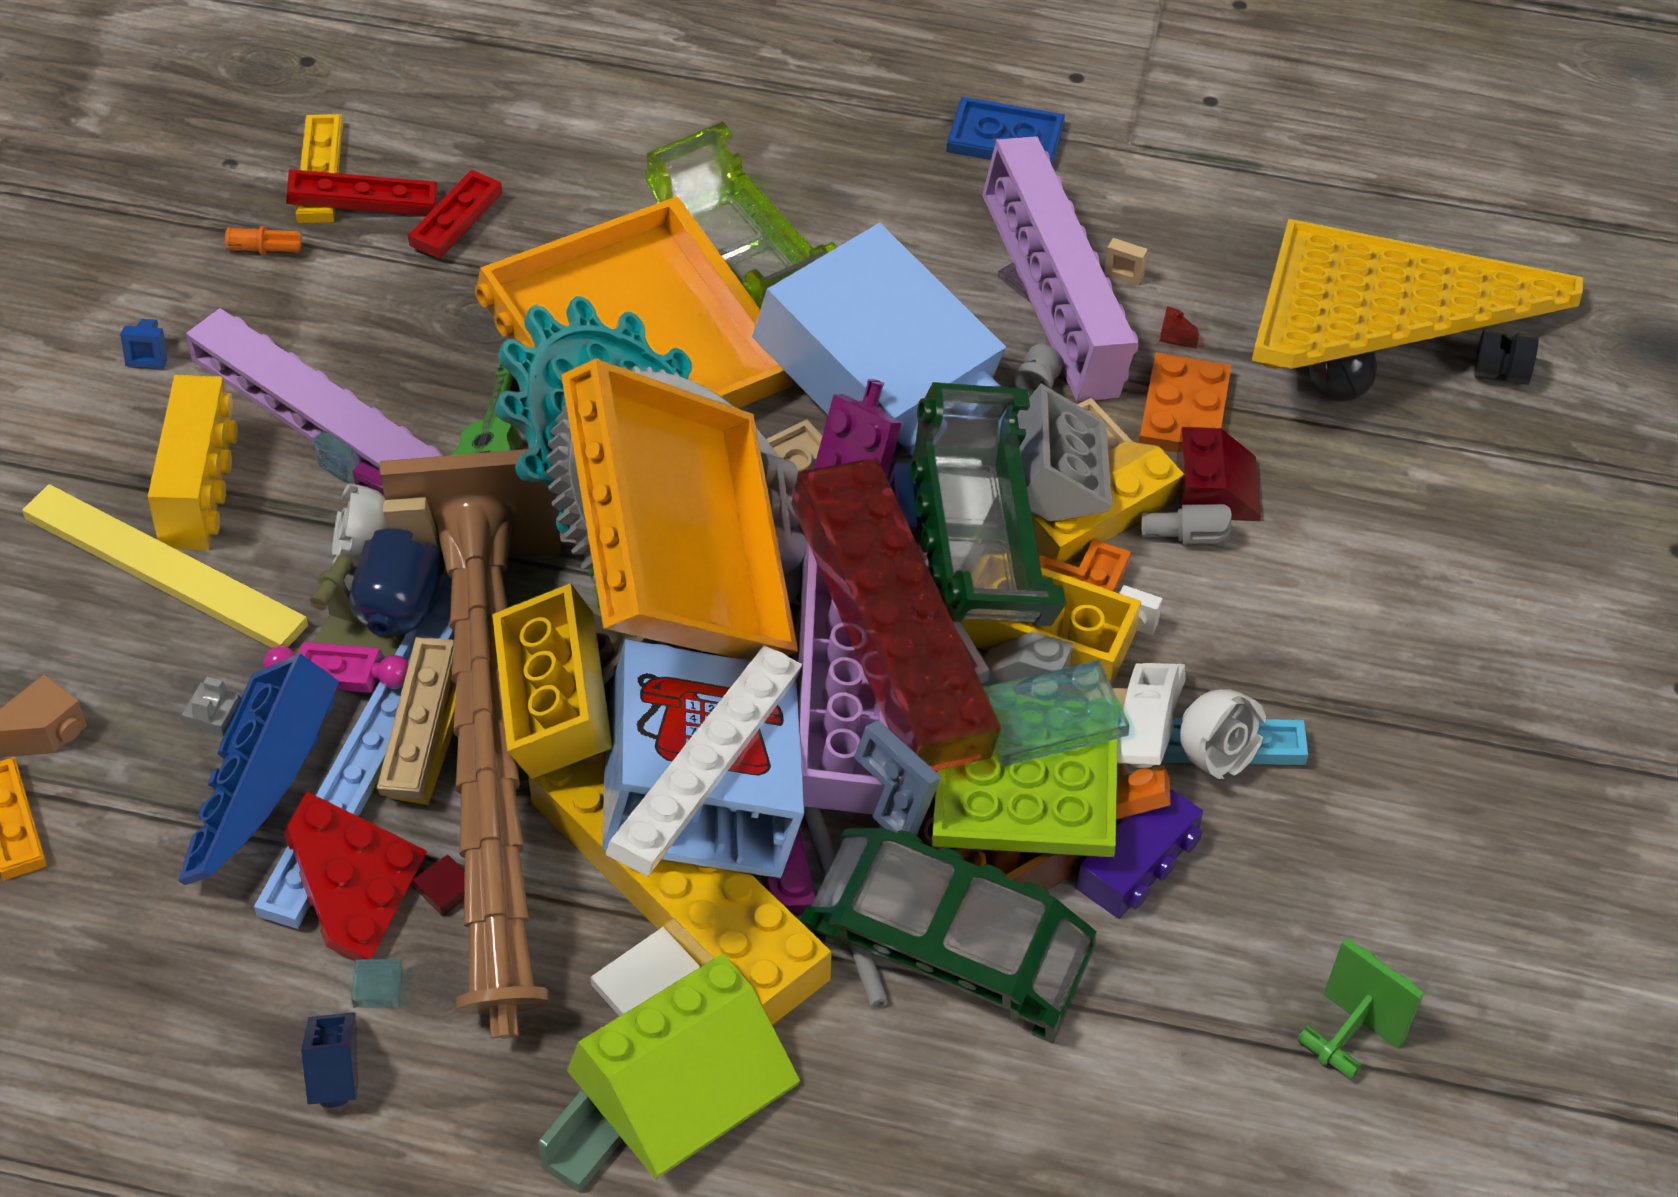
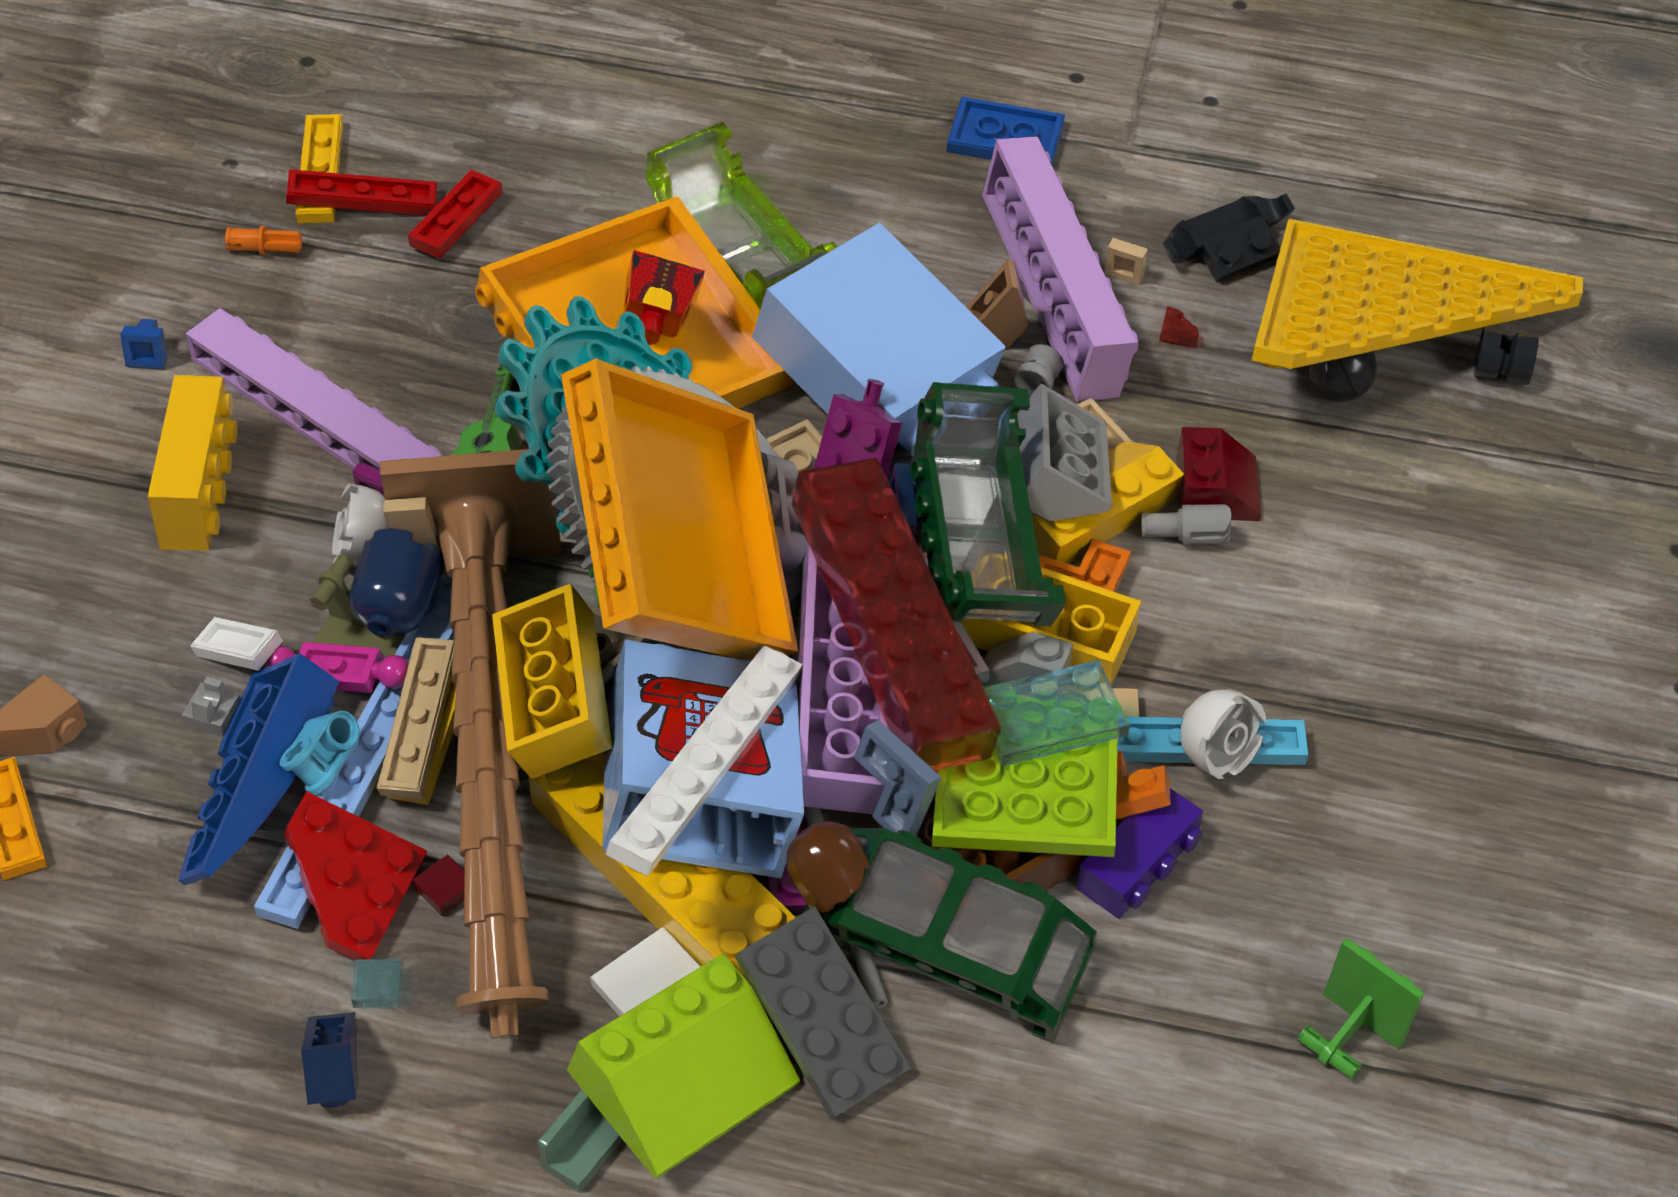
light yellow tile [22,484,308,648] -> none
clear light blue tile [314,430,356,484] -> none
white slope [1117,663,1186,768] -> none
white plate [1119,585,1163,636] -> none
orange plate [1139,352,1232,452] -> none
none -> white tile [190,617,283,671]
none -> medium azure piece [279,711,360,795]
none -> red torso [624,250,705,345]
none -> dark grey plate [734,906,912,1119]
none -> reddish brown hair [787,821,870,913]
none -> medium nougat slope [966,259,1028,350]
none -> black plate [1162,193,1295,283]

